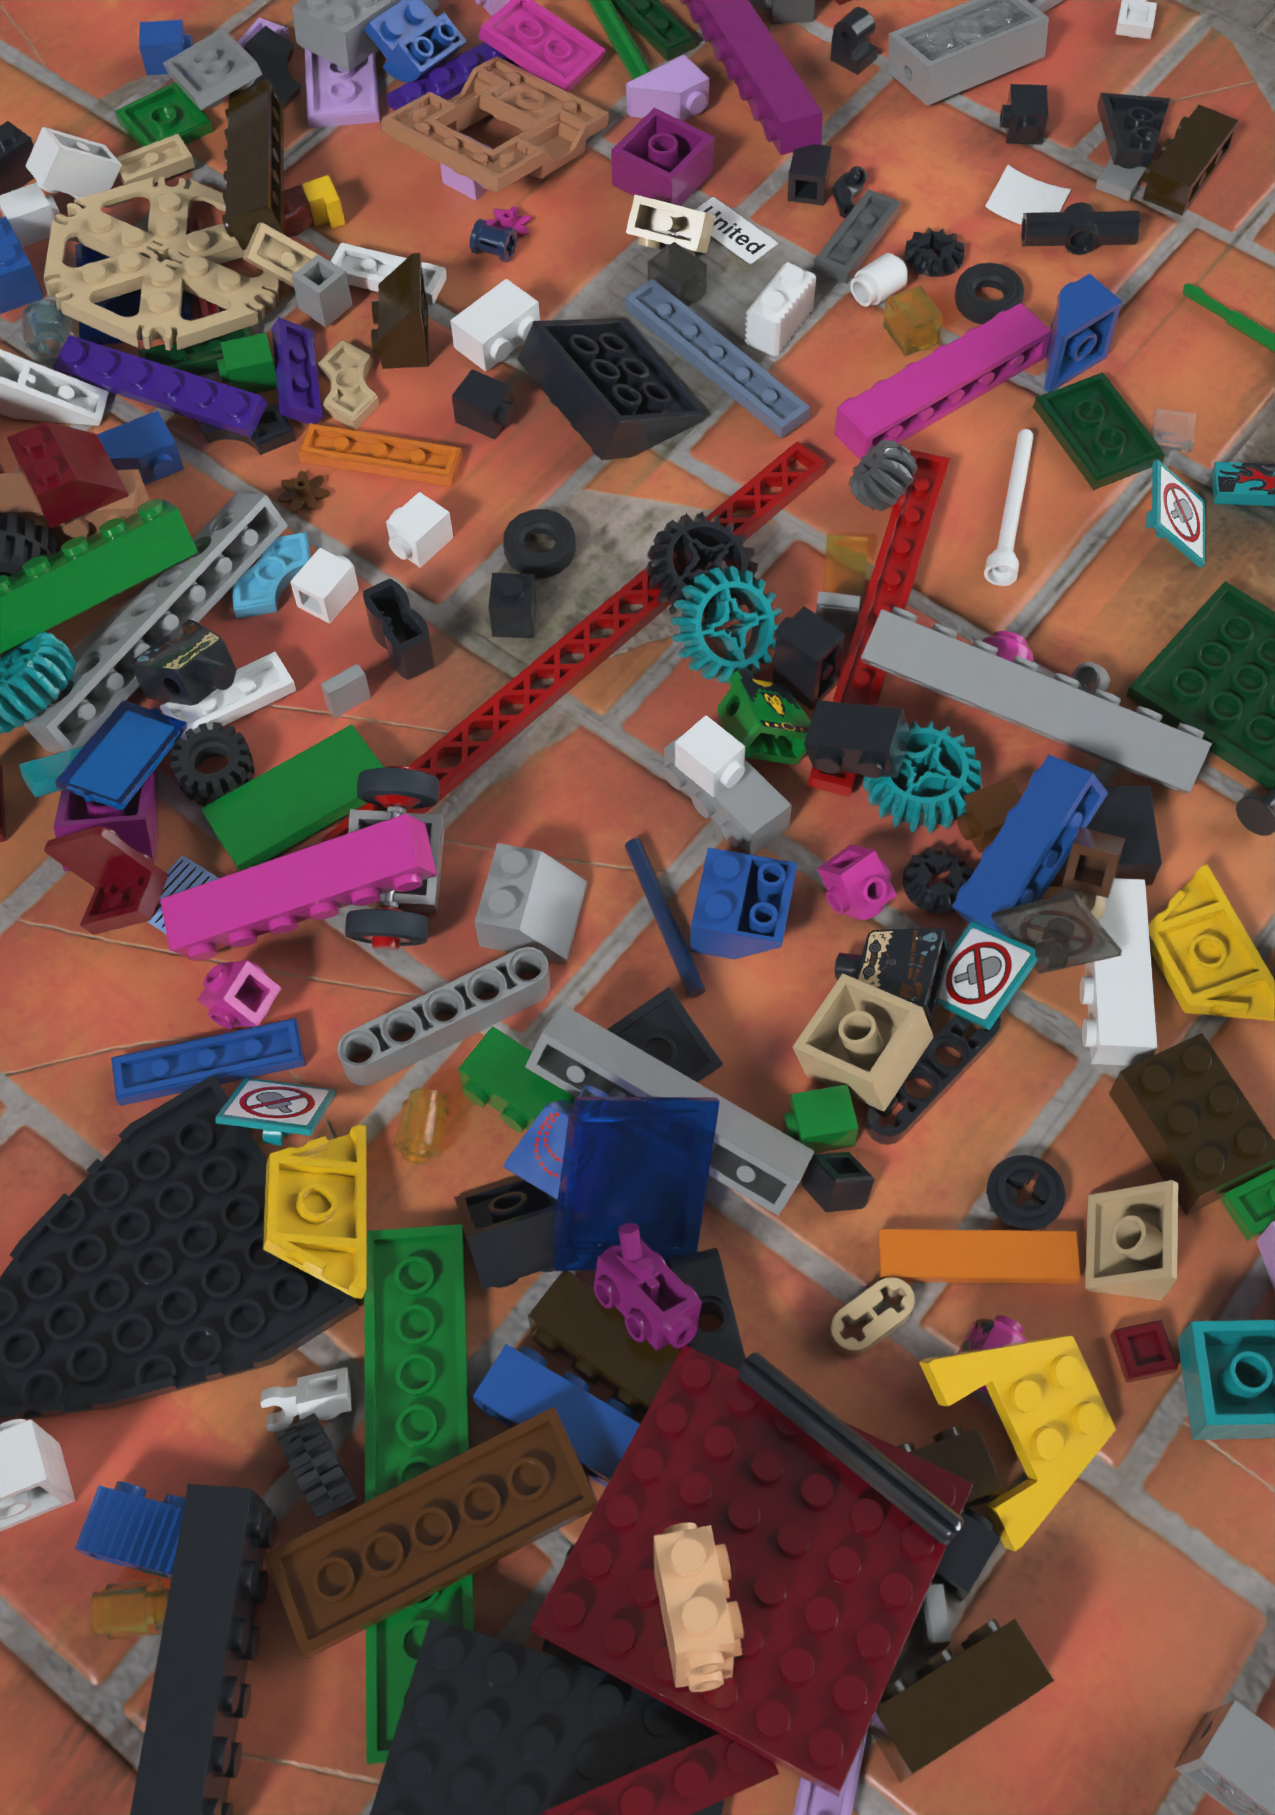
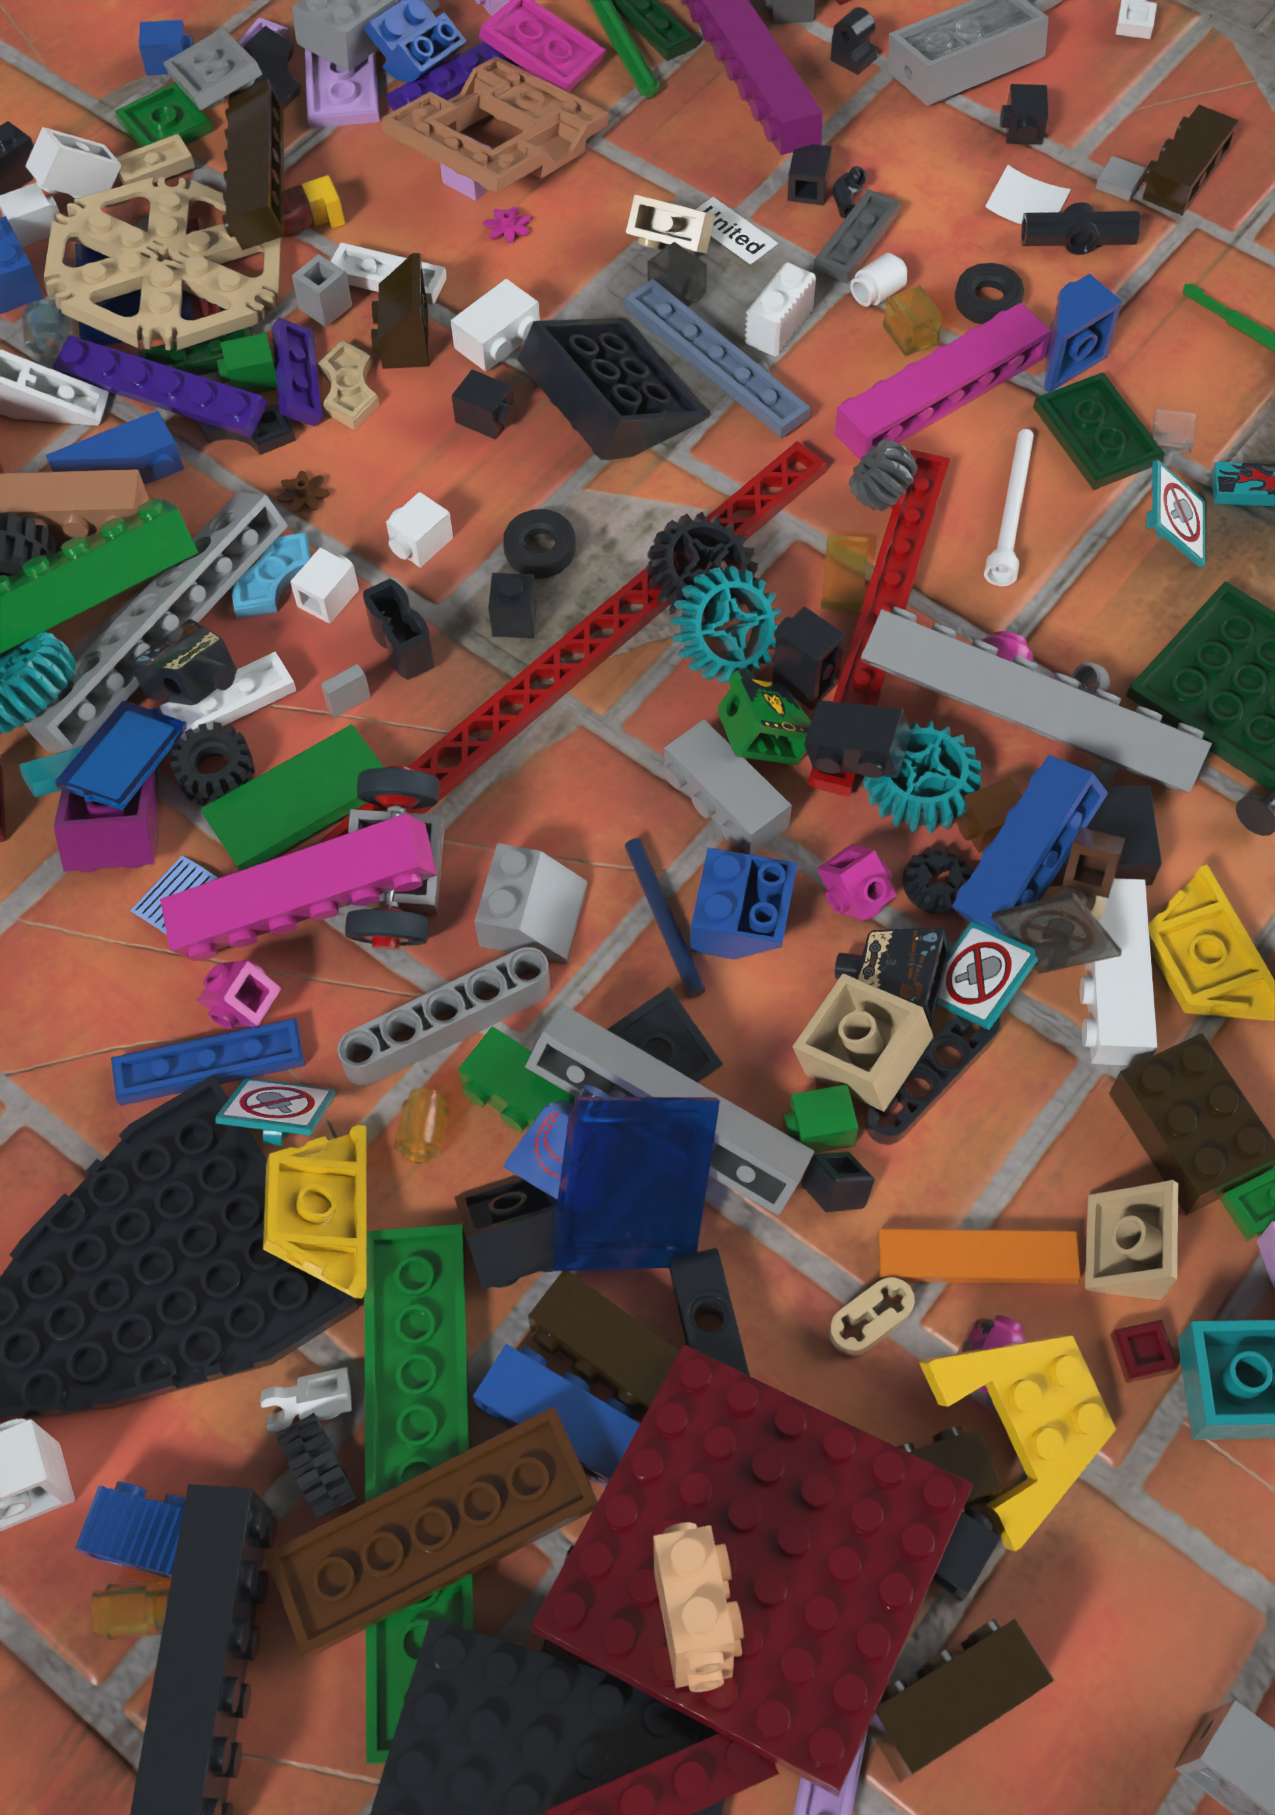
dark red slope [6,421,129,528] -> none
dark red bracket [44,826,169,935] -> none
tan plate [242,222,318,287] -> none
orange tile [298,423,462,487] -> none
dark blue bush [470,219,517,262] -> none
magenta brick [594,1223,702,1351] -> none
magenta brick [611,108,714,206] -> none
lavender slope [626,55,709,121] -> none
white brick [675,715,745,798] -> none
black axle [738,1352,964,1545] -> none
light grey tile [816,591,860,633] -> none
black gear [904,227,964,277] -> none
light grey tile [919,1584,952,1650] -> none
black gear [985,1155,1065,1231] -> none
black wing [1097,93,1170,169] -> none

